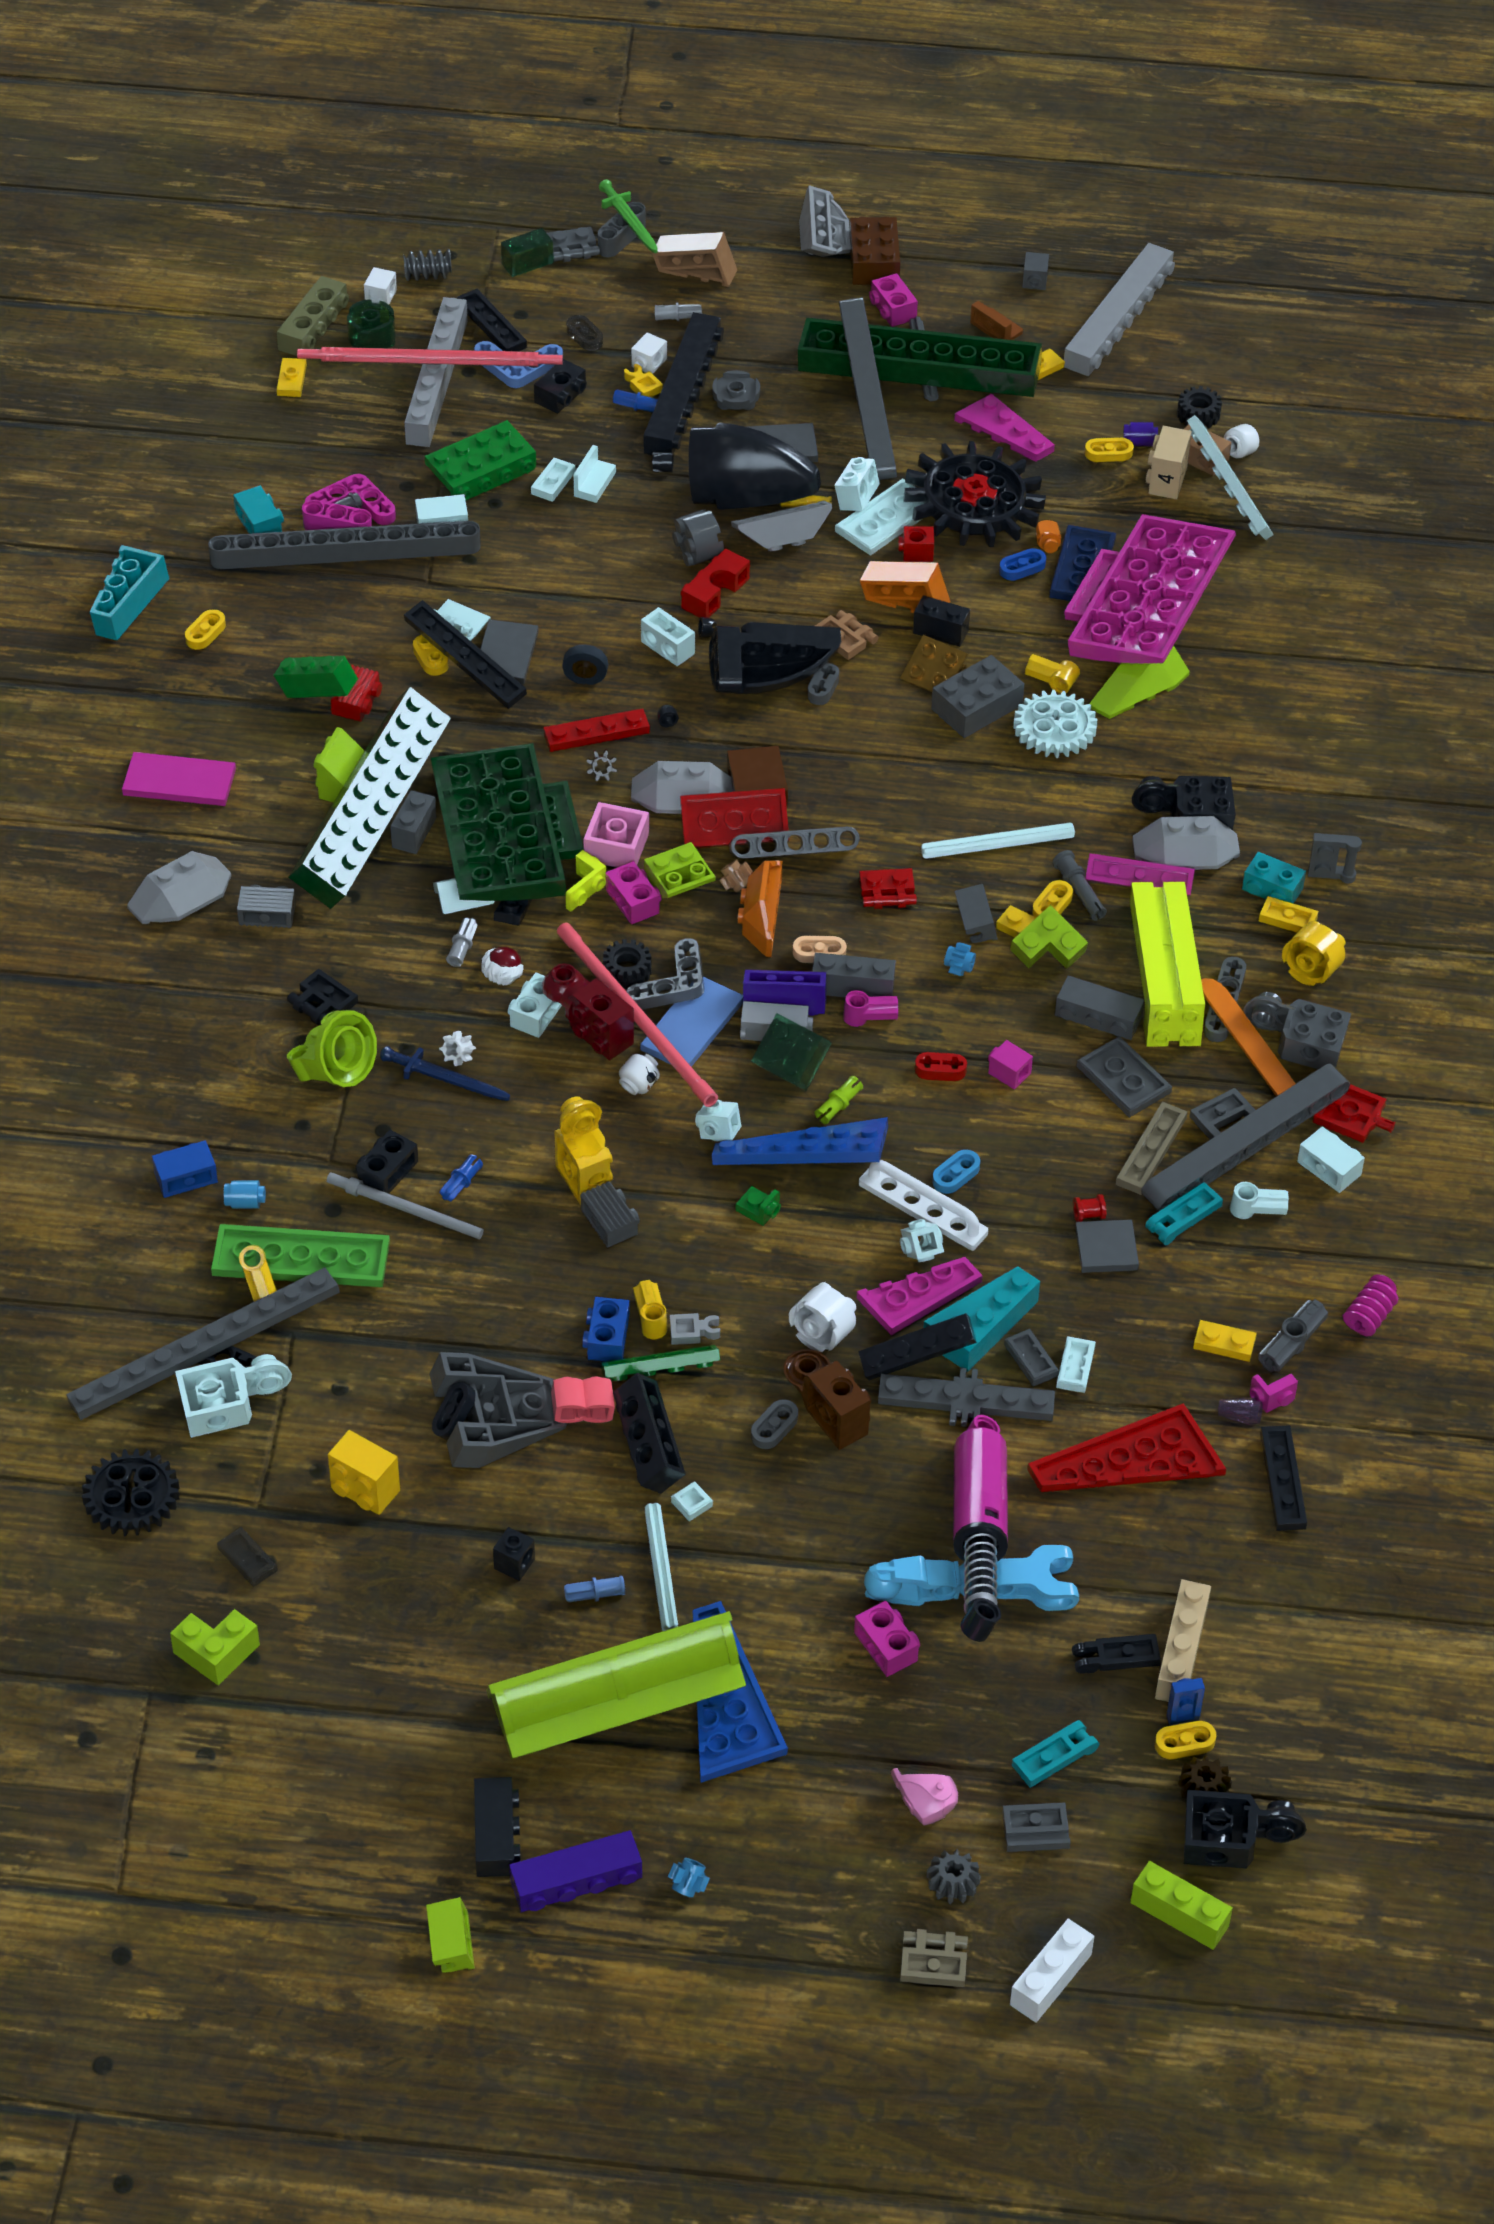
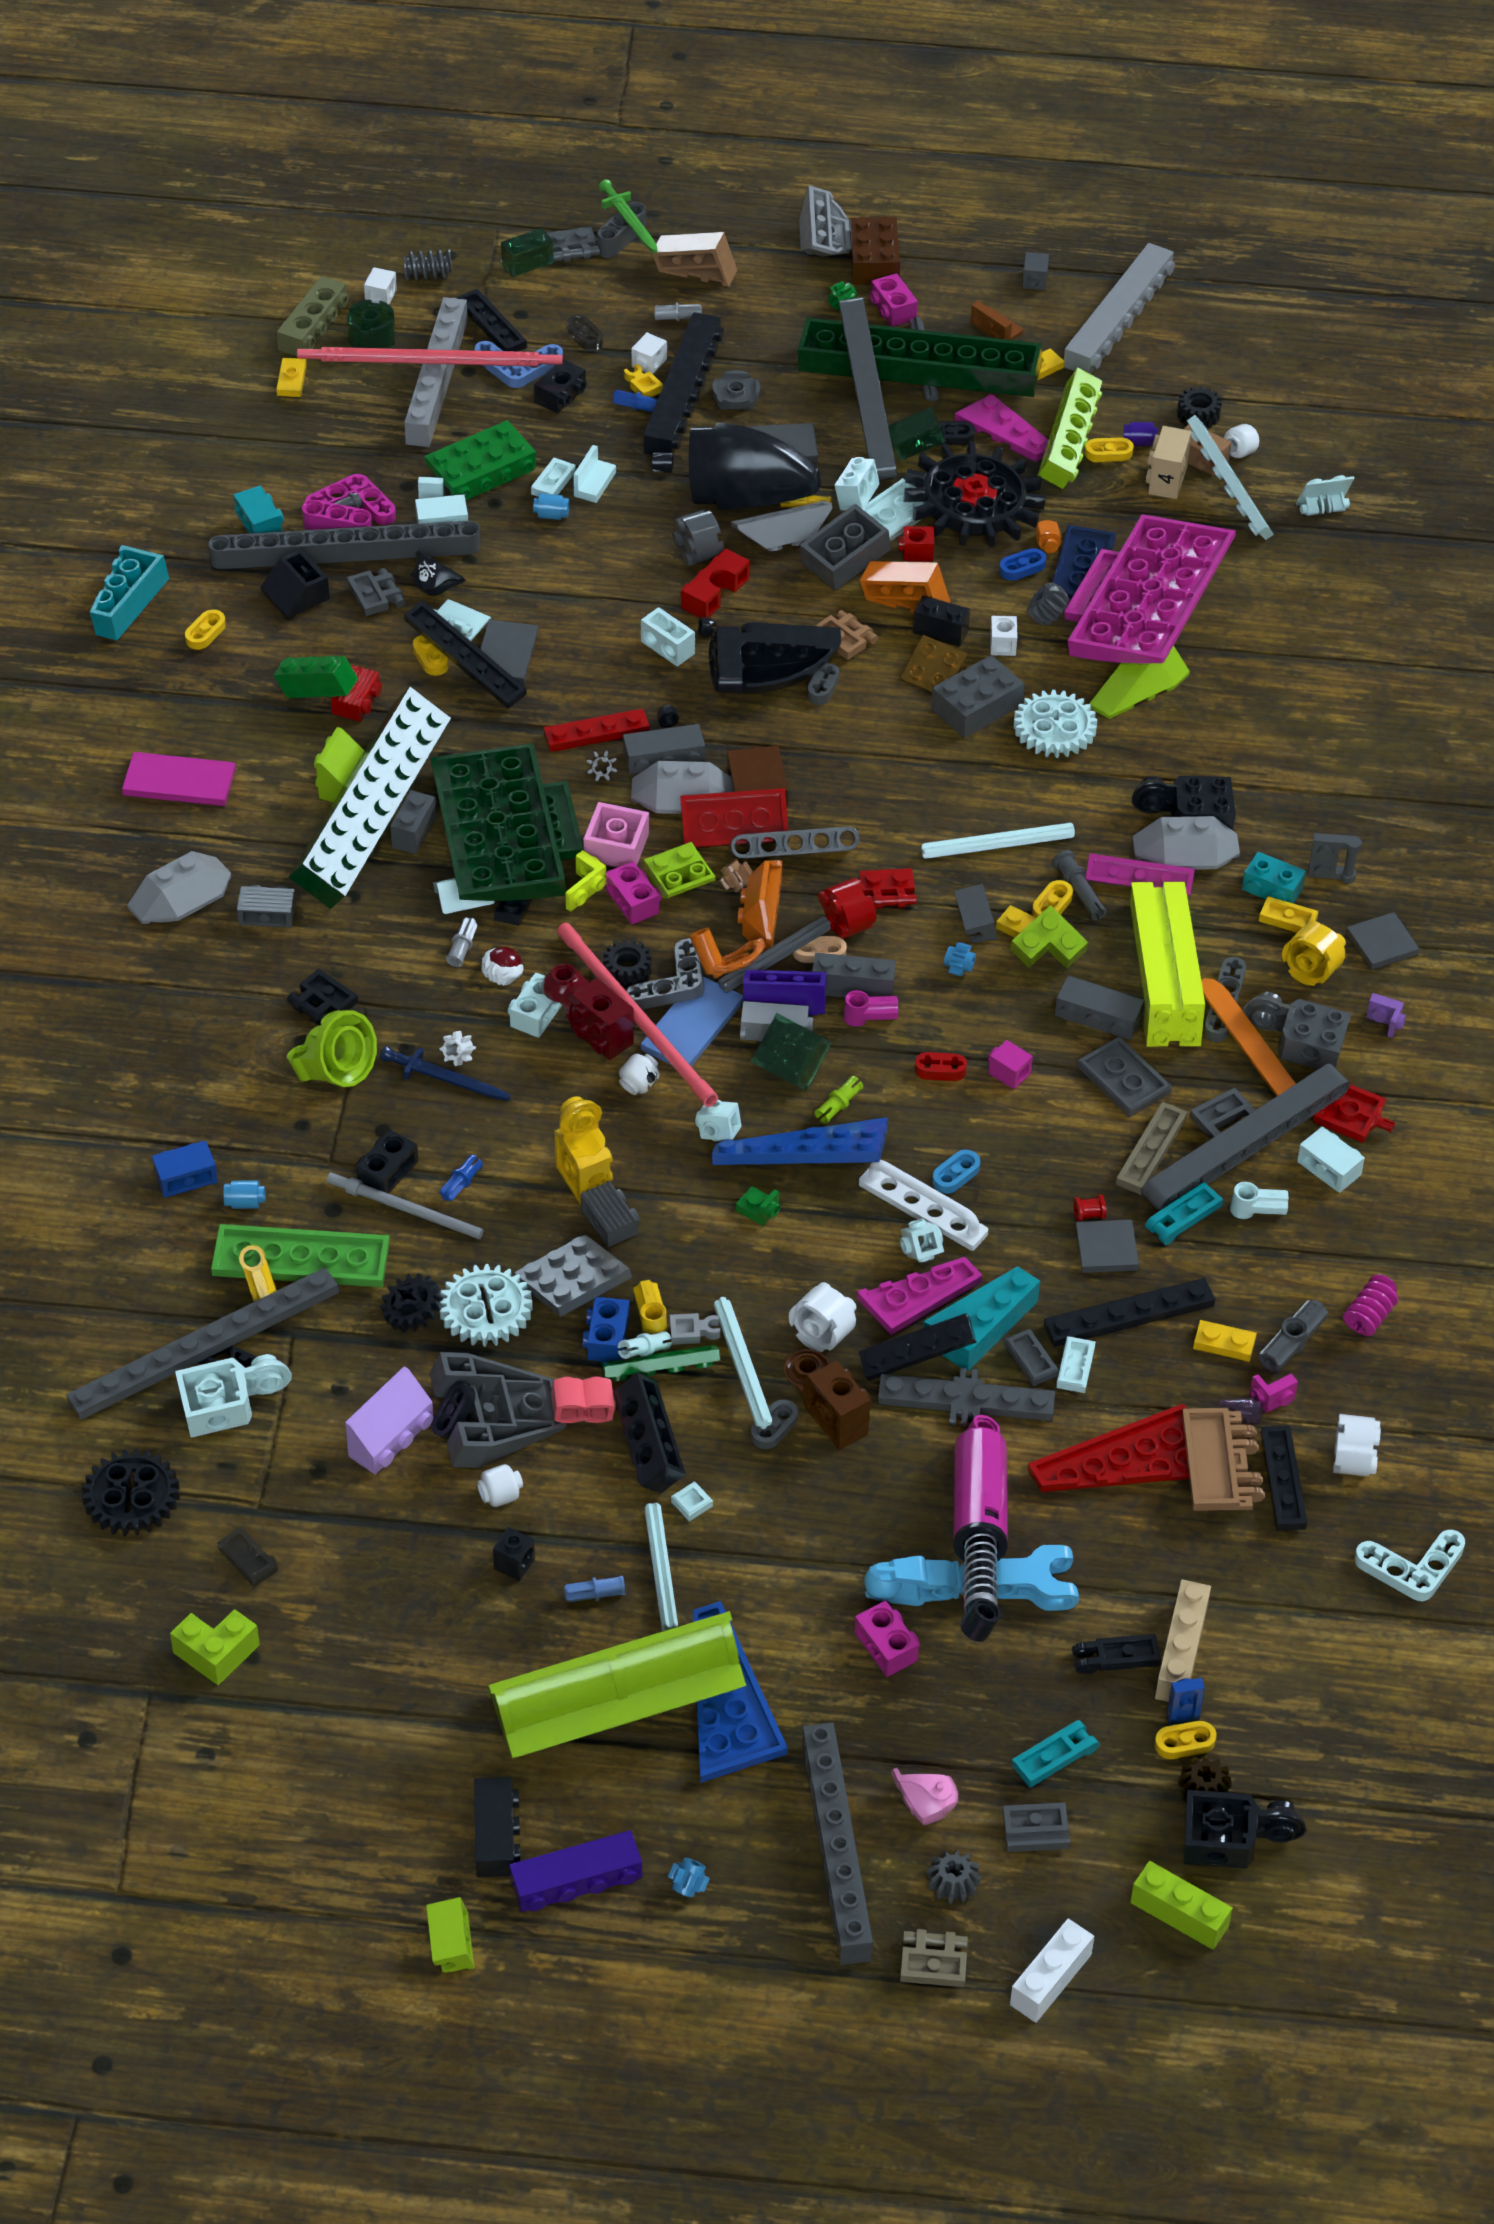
yellow brick [328,1430,400,1515] -> none
black wheel [562,644,608,685] -> none
yellow piece [1025,654,1080,694] -> none
none -> black slope [260,549,330,619]
none -> lavender slope [345,1366,433,1475]
none -> dark grey plate [347,568,405,616]
none -> black gear [380,1273,443,1332]
none -> black hat [410,550,466,596]
none -> light aqua tile [418,477,444,499]
none -> light aqua gear [439,1264,533,1347]
none -> white head [477,1464,523,1507]
none -> dark grey plate [514,1234,632,1317]
none -> dark azure brick [533,494,569,520]
none -> light aqua pin [618,1331,672,1359]
none -> dark grey brick [623,724,705,775]
none -> orange piece [689,928,766,978]
none -> light aqua axle [714,1297,772,1429]
none -> dark grey axle [718,916,831,993]
none -> dark grey brick [800,503,891,591]
none -> dark grey brick [802,1722,873,1965]
none -> red brick [818,878,877,939]
none -> green gear [828,281,857,310]
none -> clear green brick [888,407,946,461]
none -> black plate [926,421,975,445]
none -> white brick [990,616,1017,656]
none -> dark grey gear [1027,582,1070,626]
none -> lime brick [1038,367,1102,489]
none -> black plate [1044,1278,1216,1347]
none -> medium nougat hinge [1182,1408,1265,1511]
none -> light aqua hinge [1296,475,1354,516]
none -> white brick [1333,1414,1381,1477]
none -> dark grey tile [1346,912,1420,970]
none -> light aqua beam [1355,1530,1465,1601]
none -> medium lavender bracket [1366,993,1406,1038]

